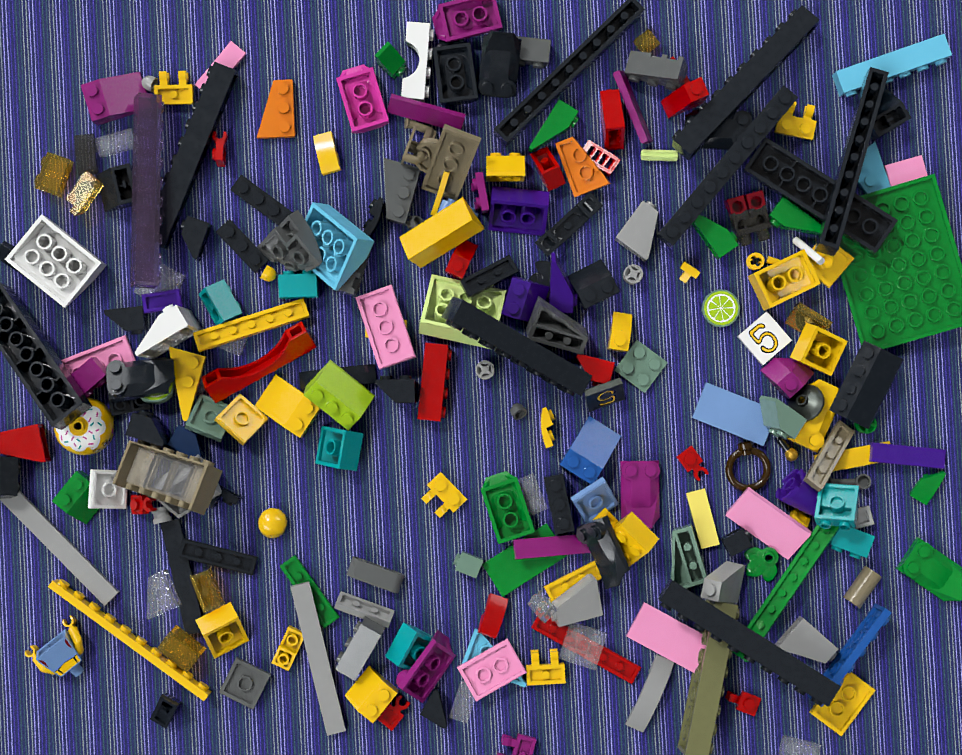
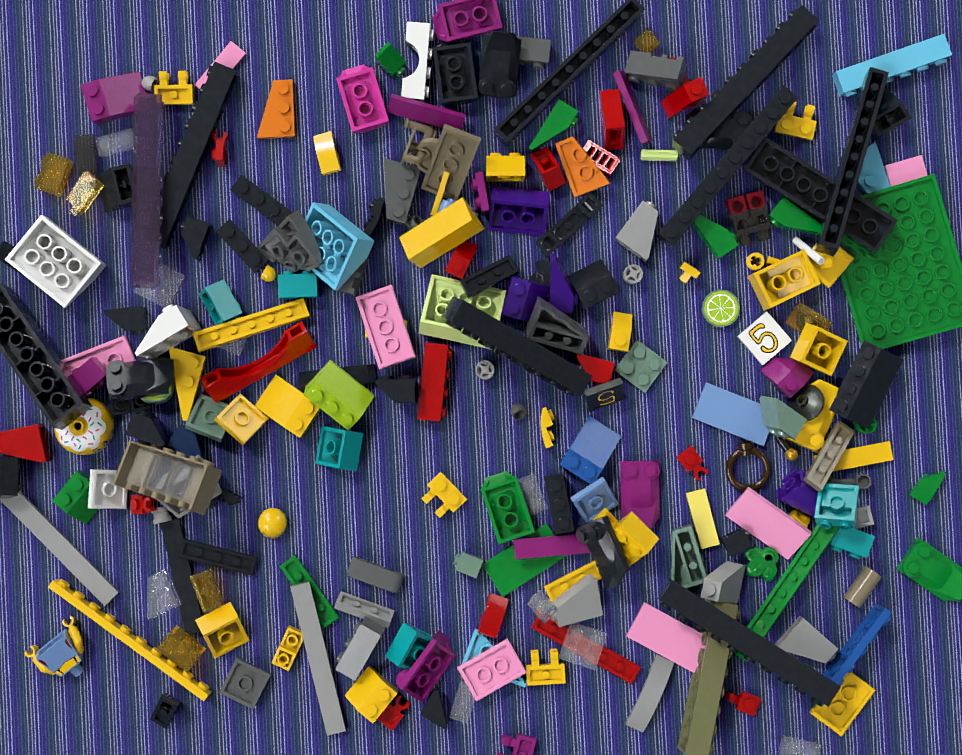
dark purple tile [141,289,183,314] -> none
dark purple tile [869,442,946,469] -> none

